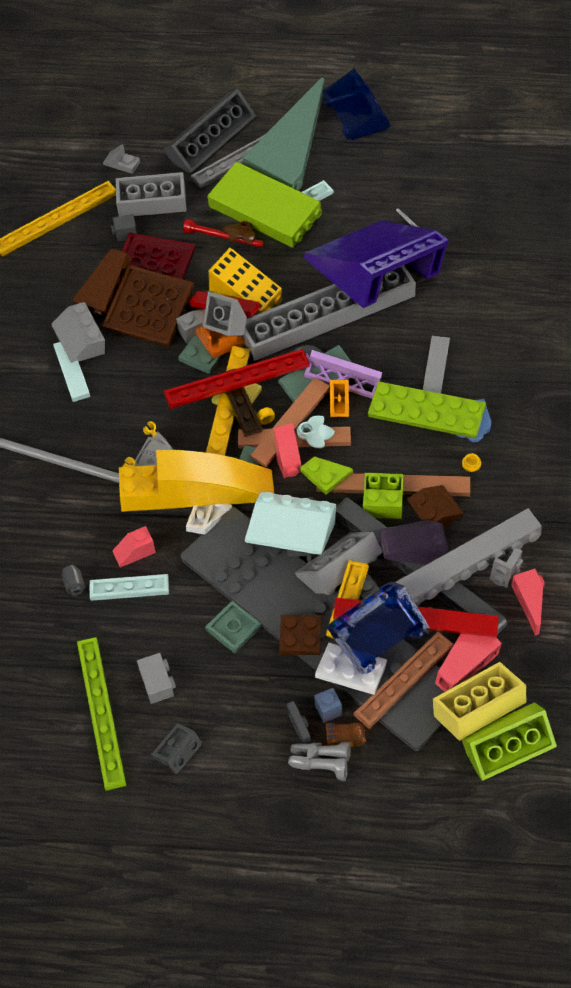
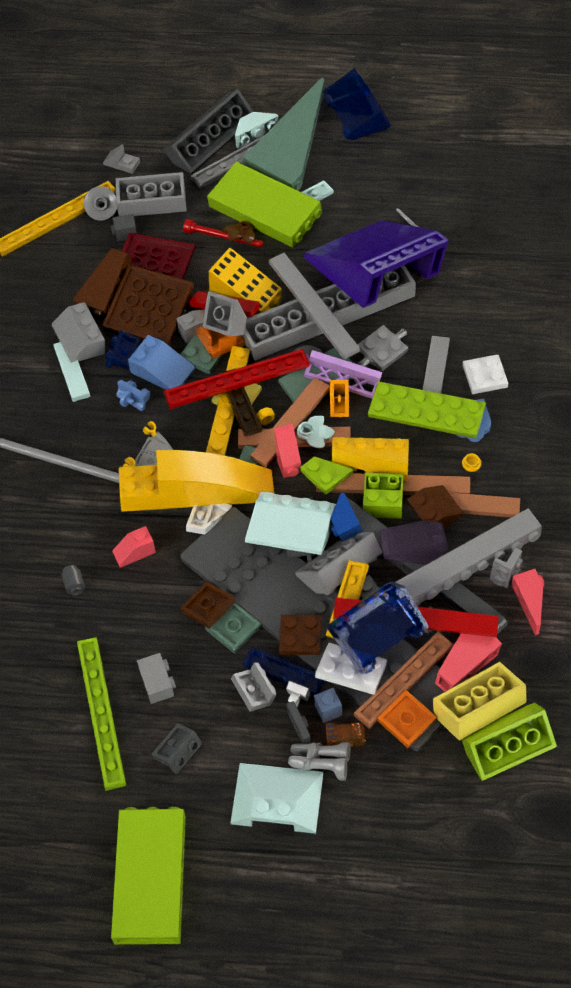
light aqua tile [90,574,169,601] -> none
none -> light grey dish [84,186,117,221]
none -> clear blue bracket [105,330,140,370]
none -> lime brick [111,807,186,945]
none -> medium blue hips [116,380,150,411]
none -> medium blue slope [128,335,196,390]
none -> reddish brown plate [180,581,236,629]
none -> light grey bracket [231,662,276,712]
none -> light aqua slope [231,763,323,834]
none -> light aqua slope [235,112,278,149]
none -> clear blue tile [243,647,325,695]
none -> light grey tile [269,253,360,359]
none -> white tile [286,681,310,707]
none -> blue slope [330,492,363,542]
none -> yellow wedge [332,437,409,481]
none -> light grey plate [357,325,408,372]
none -> orange plate [377,690,437,748]
none -> nougat tile [449,493,520,518]
none -> white plate [463,355,508,394]

